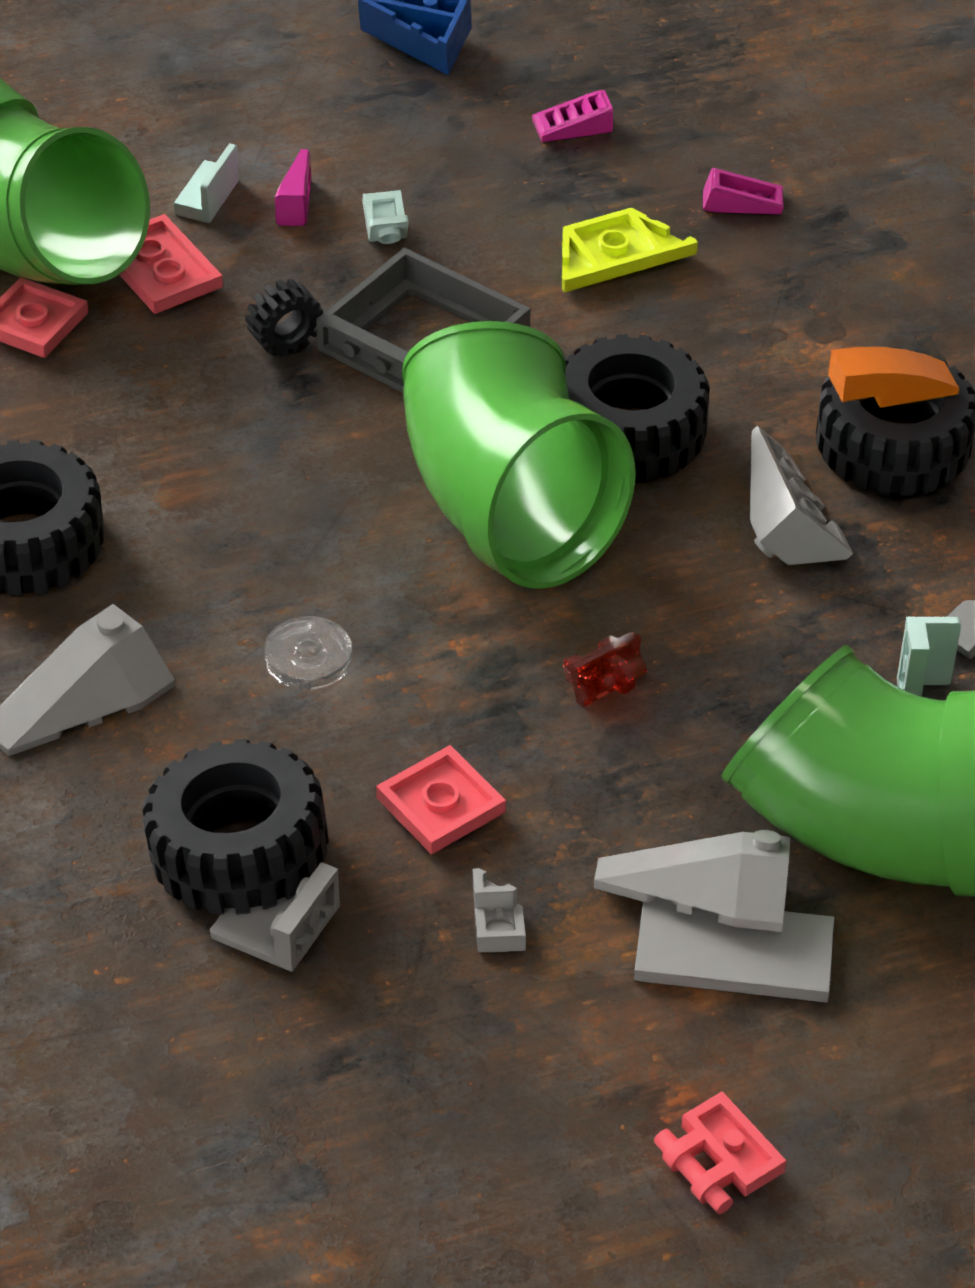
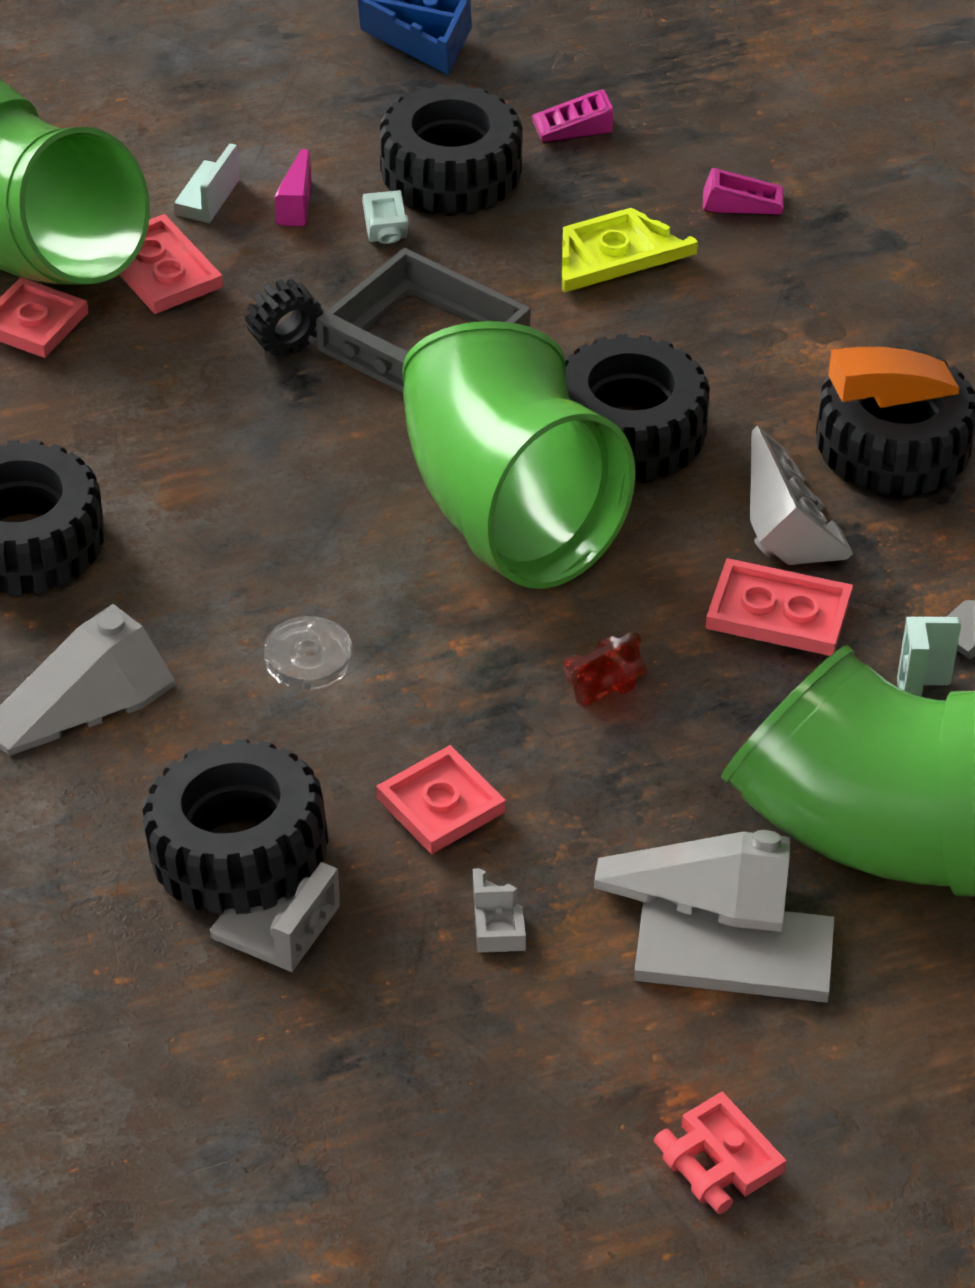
none -> black tyre [380,83,523,216]
none -> coral plate [705,558,853,656]

